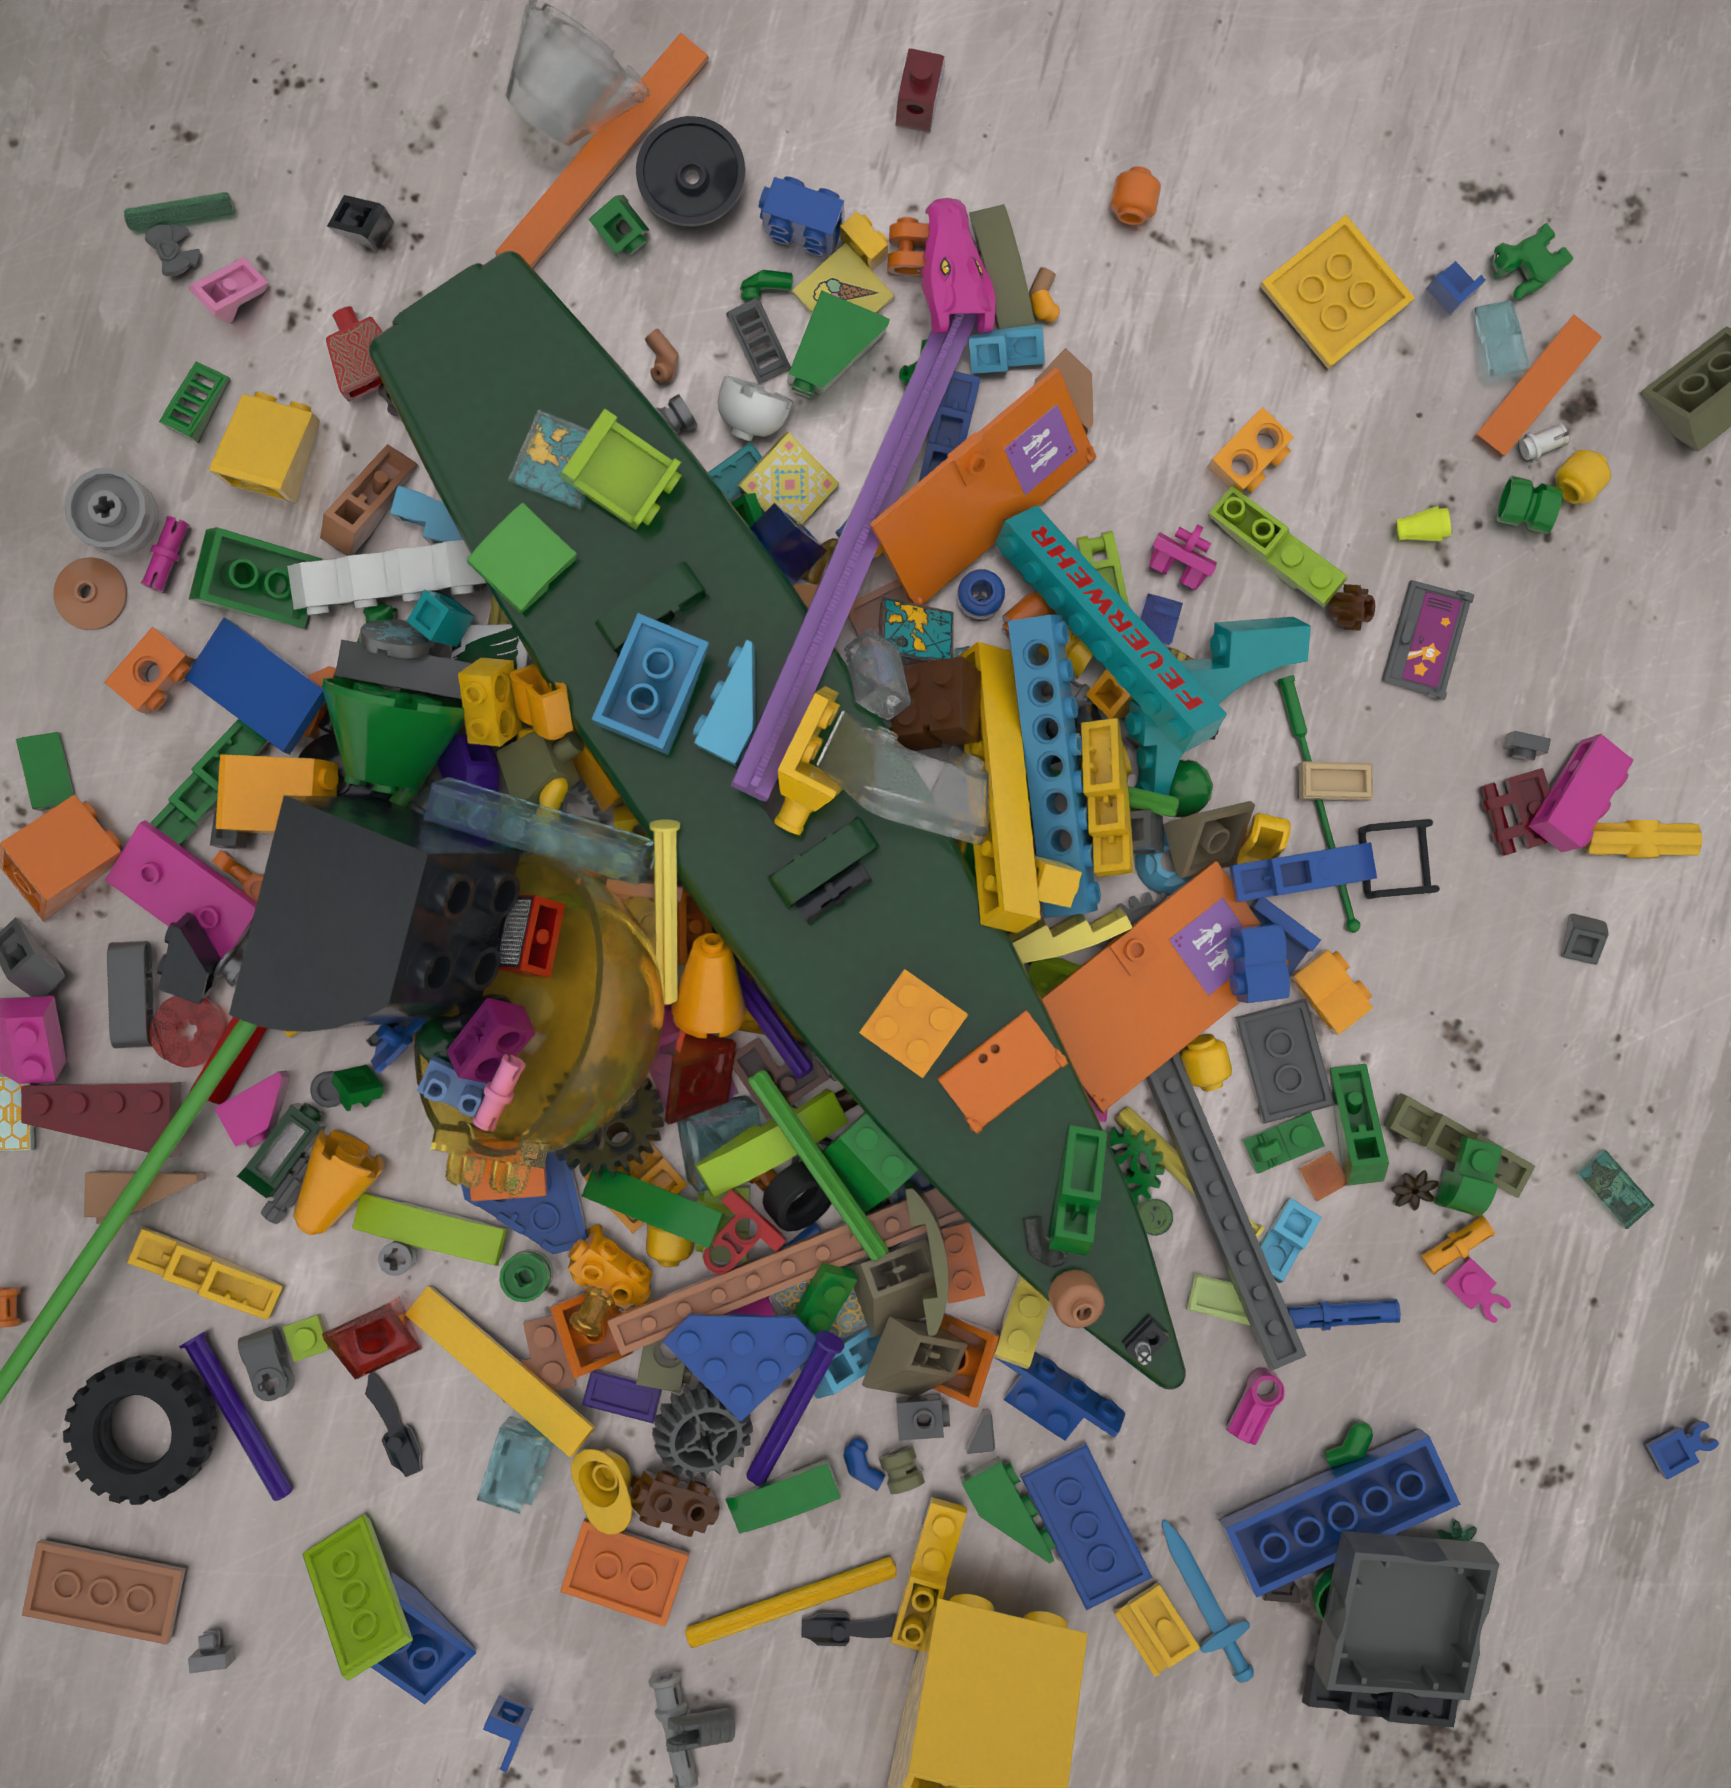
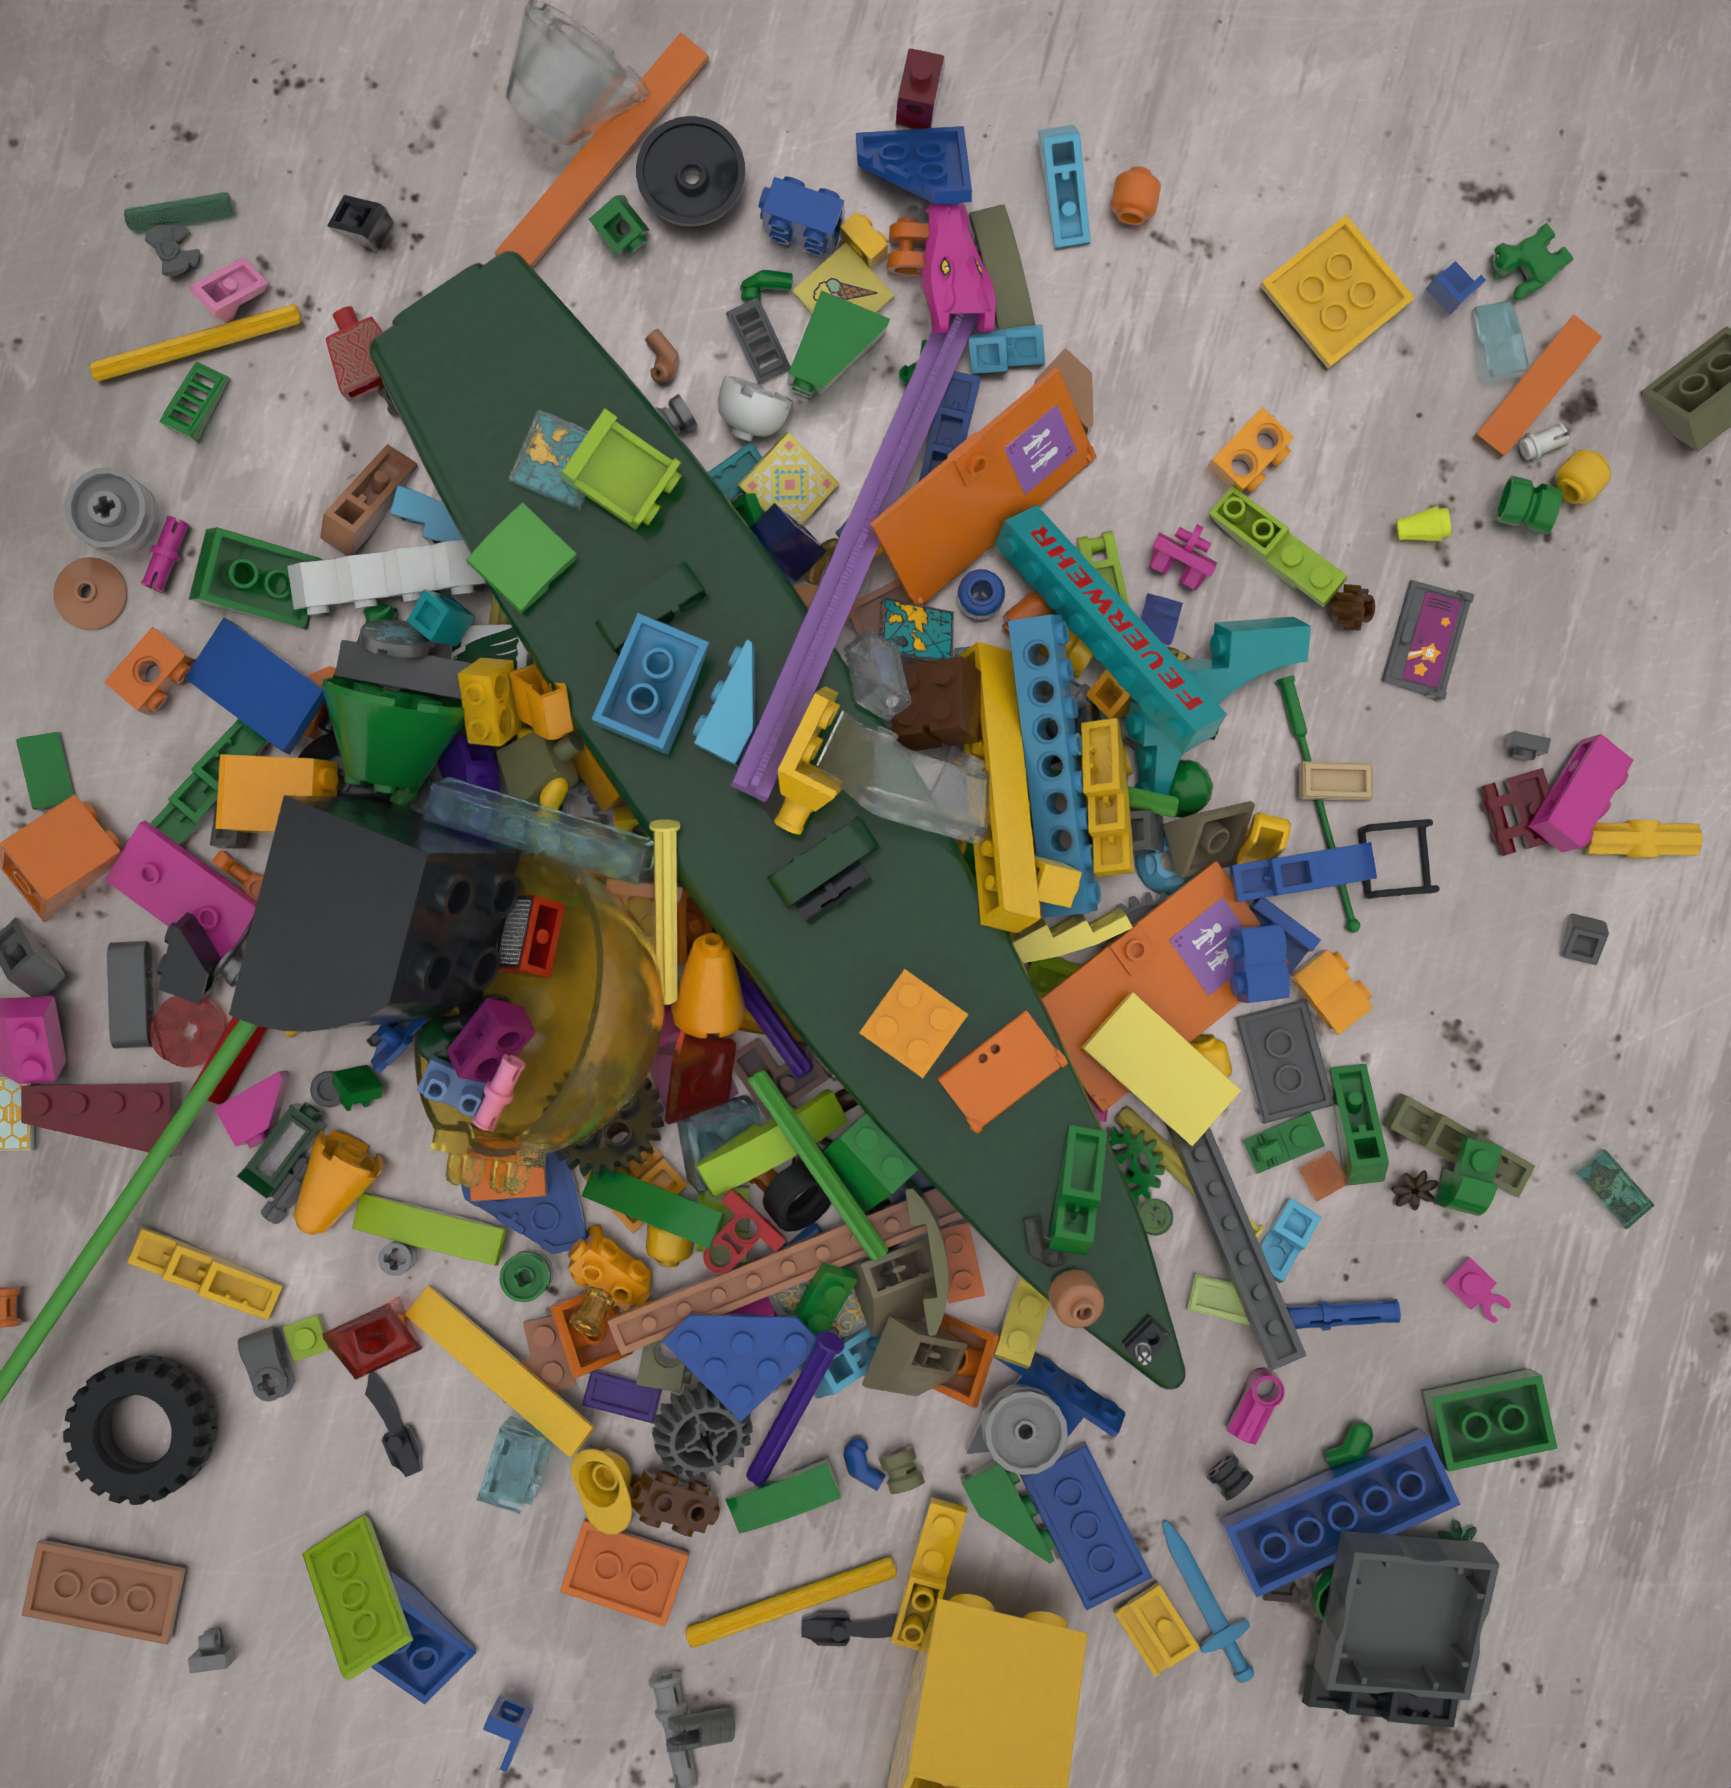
medium nougat slope [84,1170,206,1224] -> none
dark purple axle [179,1331,292,1501] -> none
yellow slope [209,392,320,504] -> none
dark grey brick [896,1395,950,1441] -> none
light orange arm [1029,267,1060,323] -> none
light orange pin [1420,1215,1495,1275] -> none
blue plate [1645,1421,1719,1480] -> none
none -> yellow axle [89,304,302,382]
none -> blue plate [856,126,972,205]
none -> light grey wheel [980,1384,1068,1475]
none -> medium azure slope [1038,125,1091,248]
none -> light yellow tile [1081,991,1241,1146]
none -> black wheel [1206,1453,1254,1501]
none -> green brick [1423,1369,1558,1472]

